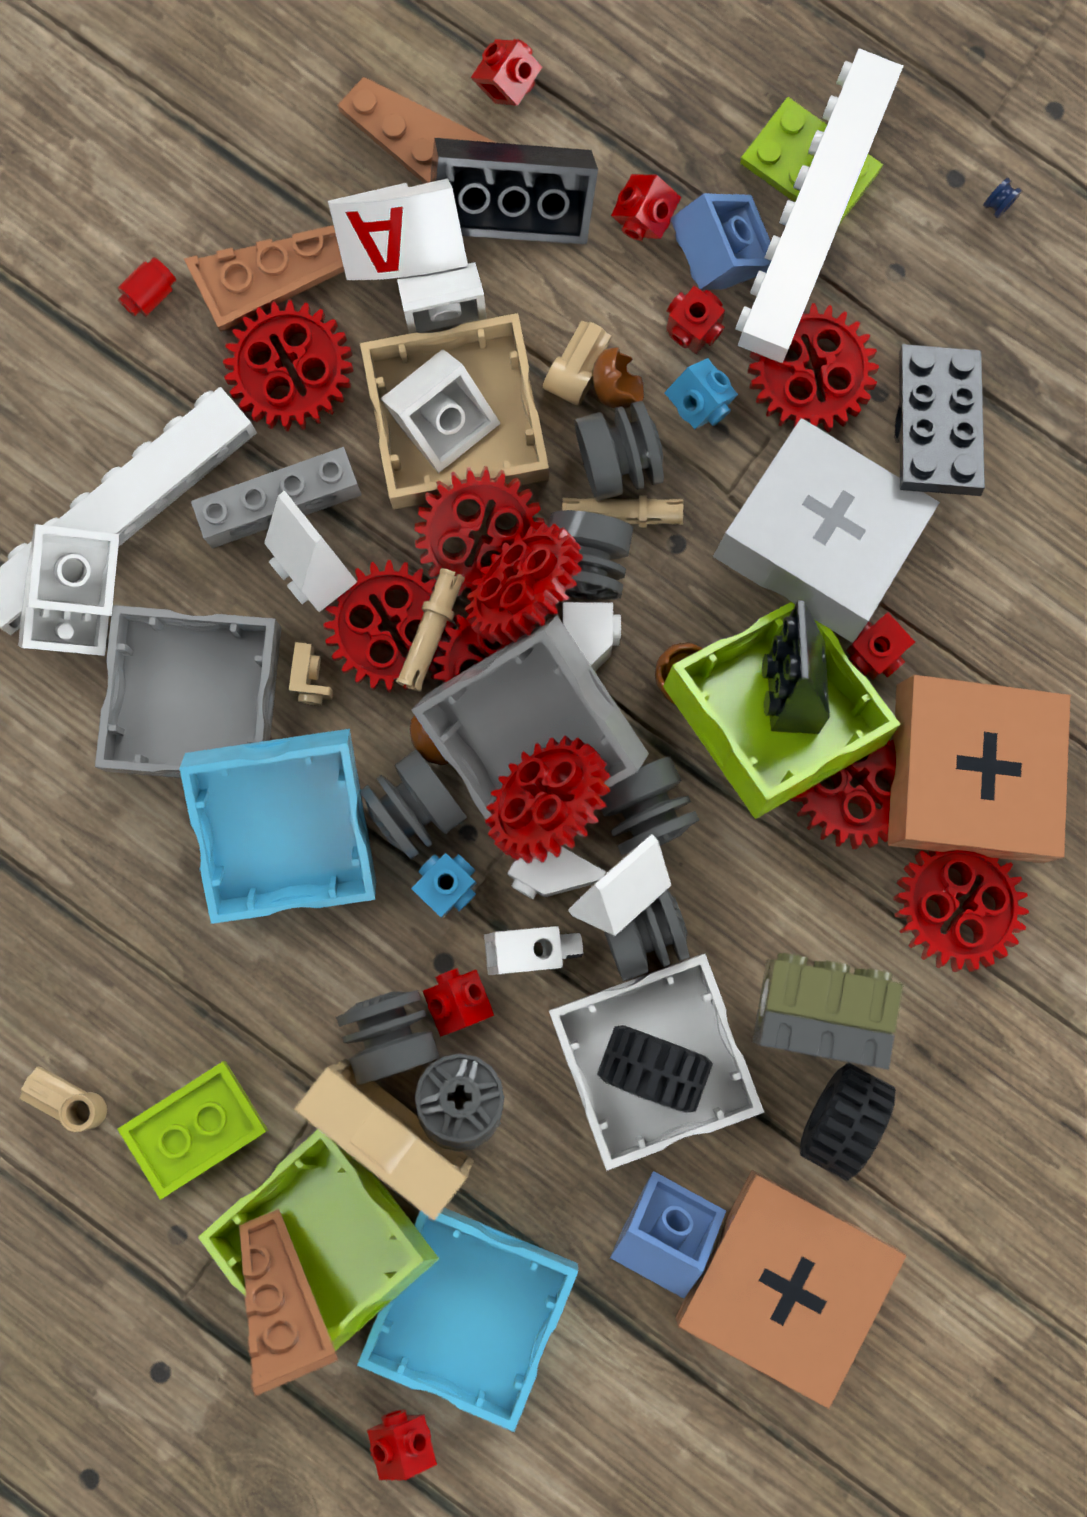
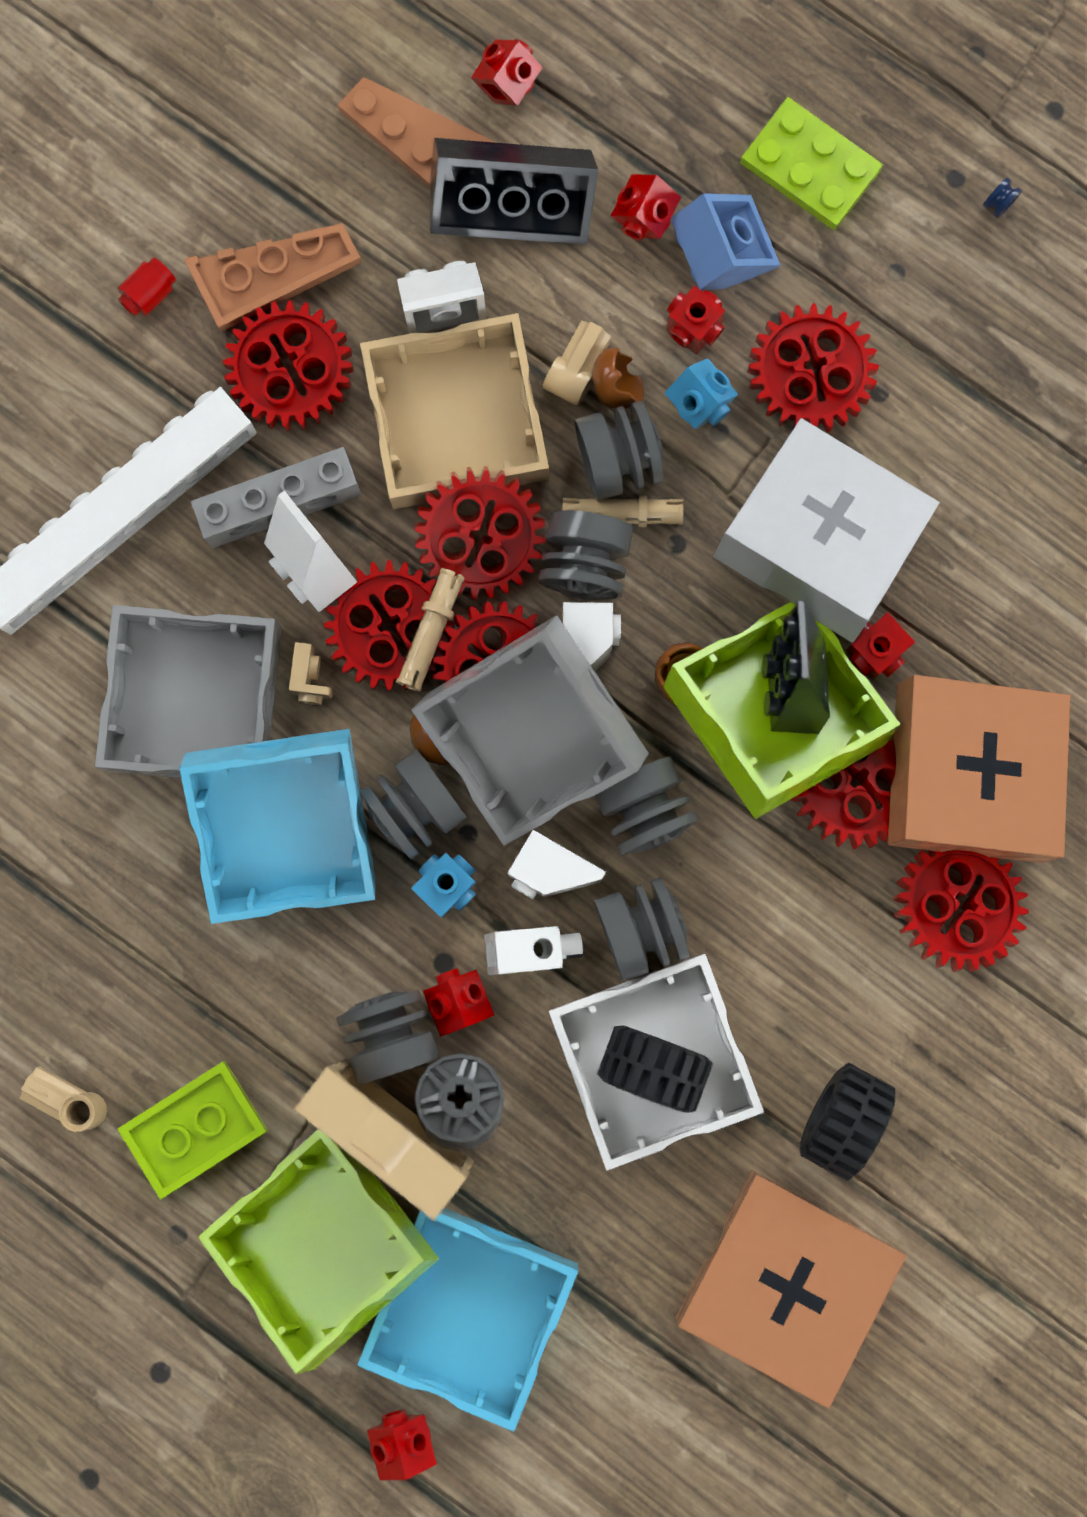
white slope [18,524,119,656] -> none
nougat wing [239,1209,338,1396] -> none
white slope [328,178,468,280] -> none
white slope [381,349,501,473] -> none
red gear [465,523,583,645] -> none
red gear [485,736,610,864] -> none
white slope [568,834,671,936] -> none
medium blue slope [610,1171,726,1299] -> none
white brick [735,48,903,363] -> none
olive piece [752,953,903,1070] -> none
plate [894,344,985,496] -> none

